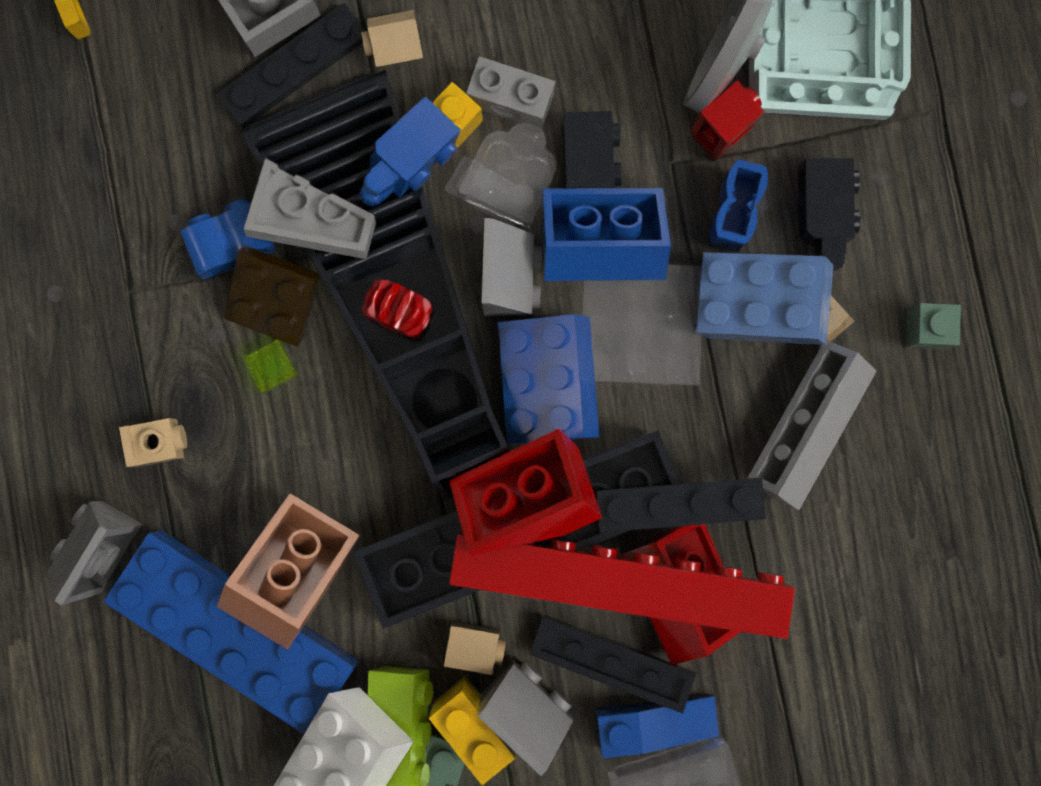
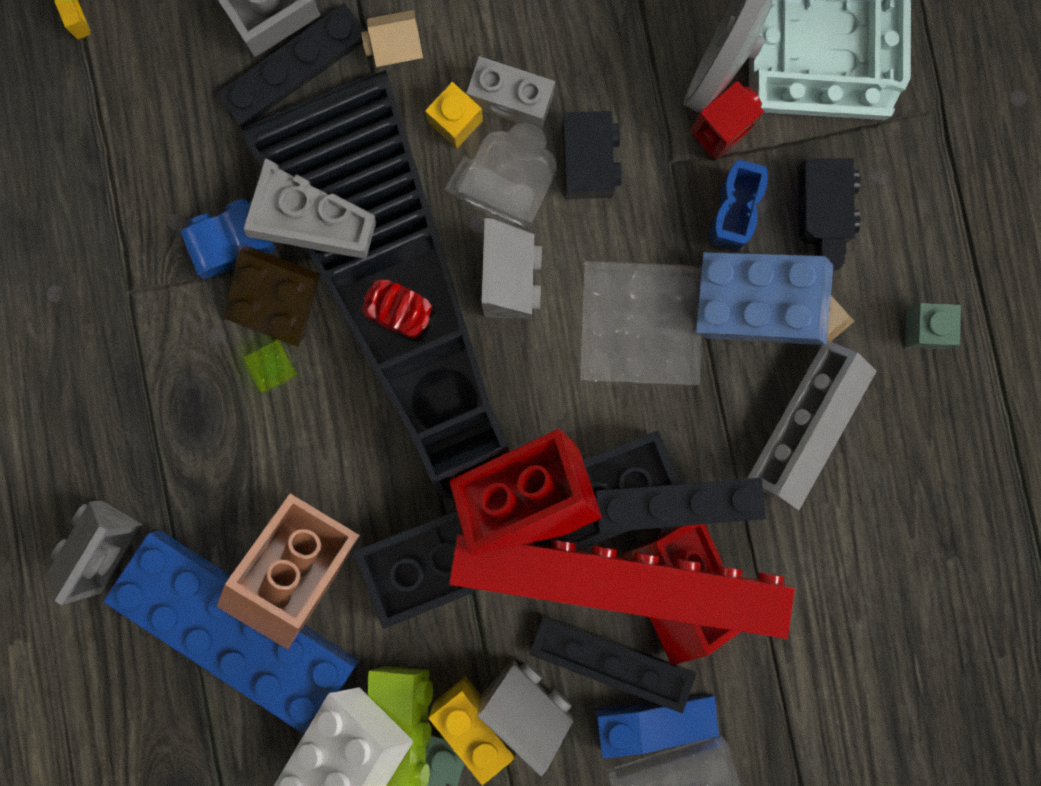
tan brick [119,418,187,467] -> none
blue hinge [360,97,461,207] -> none
tan brick [444,621,506,675] -> none
blue brick [498,314,599,444] -> none
blue brick [541,188,671,281] -> none

